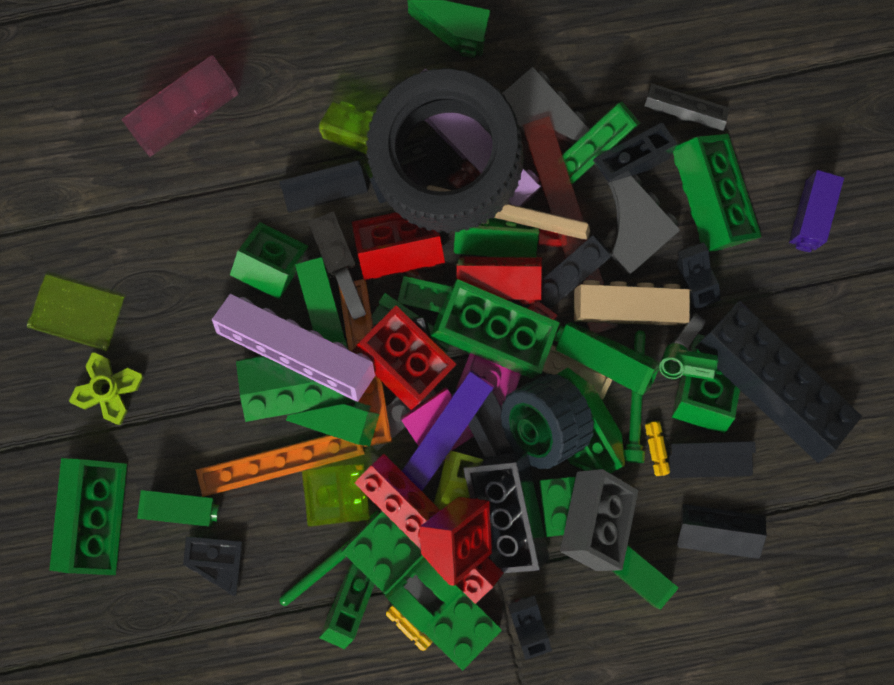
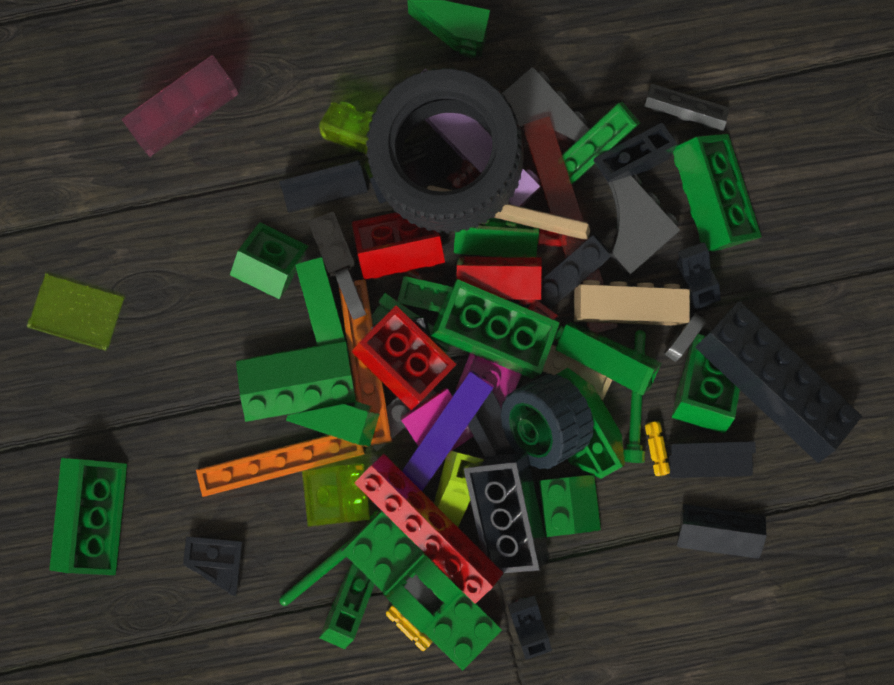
lime plant [69,353,144,425] -> none
green slope [137,490,220,526] -> none
lavender brick [212,294,375,402] -> none
red slope [418,497,492,586] -> none
dark grey brick [560,469,638,571] -> none
green slope [612,546,678,610] -> none
green piece [659,343,718,381] -> none
dark purple brick [789,170,844,252] -> none

